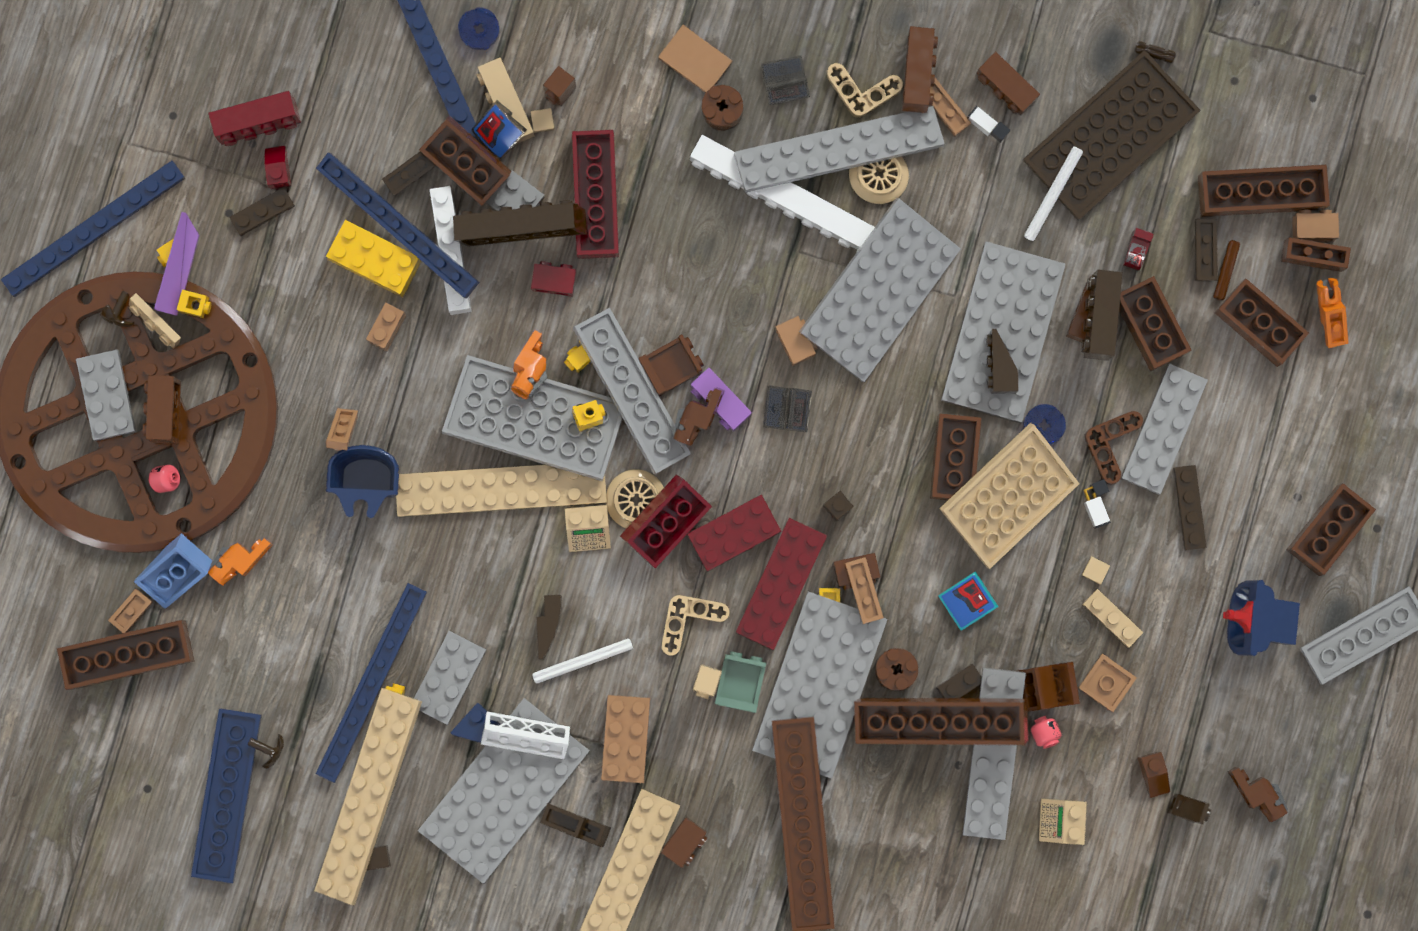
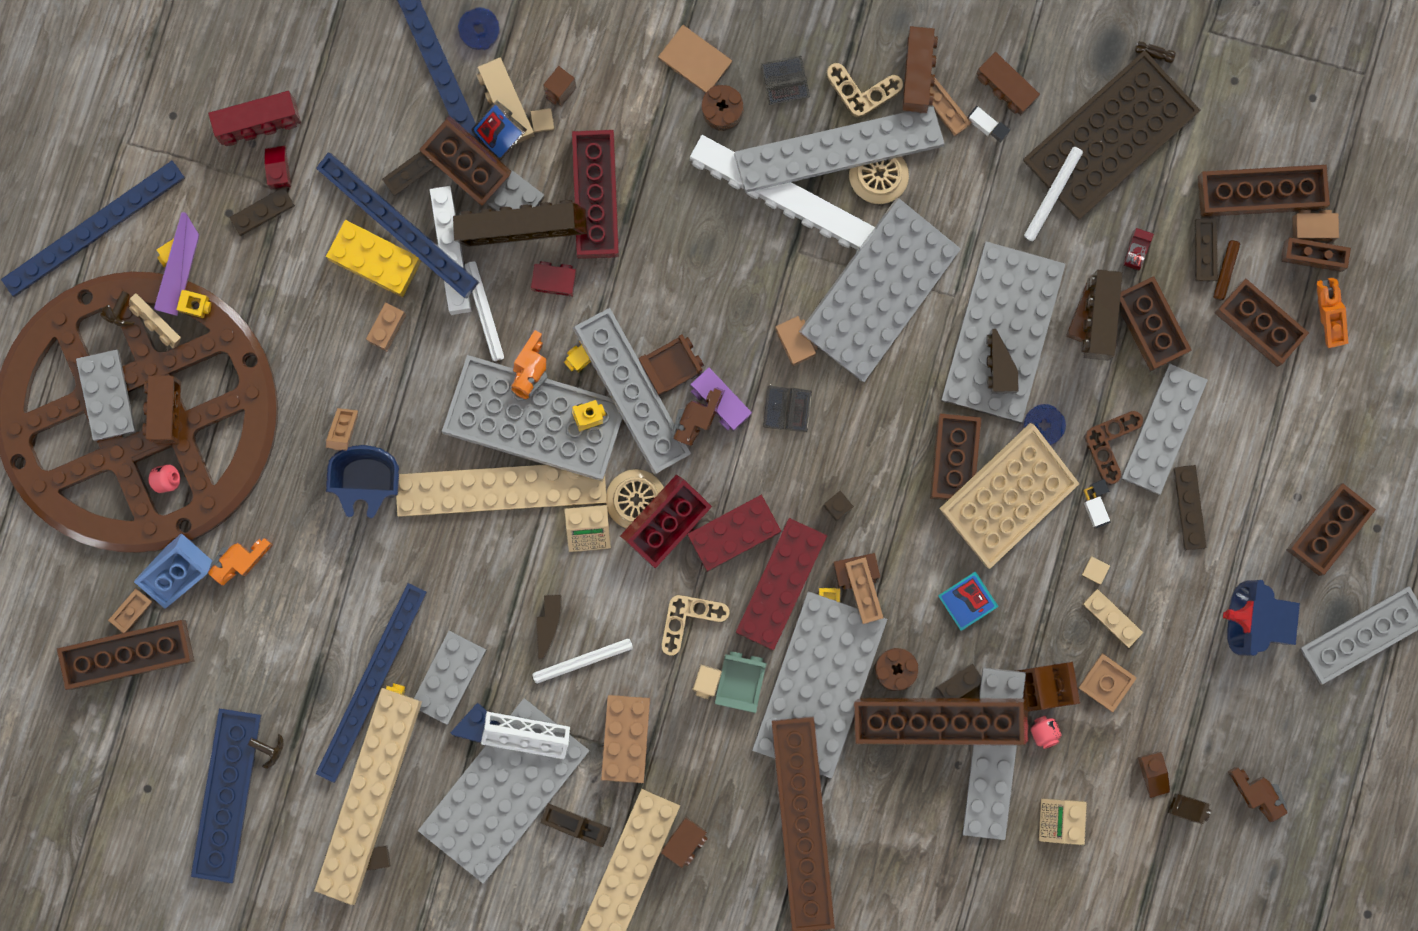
none -> white axle [464,262,504,361]

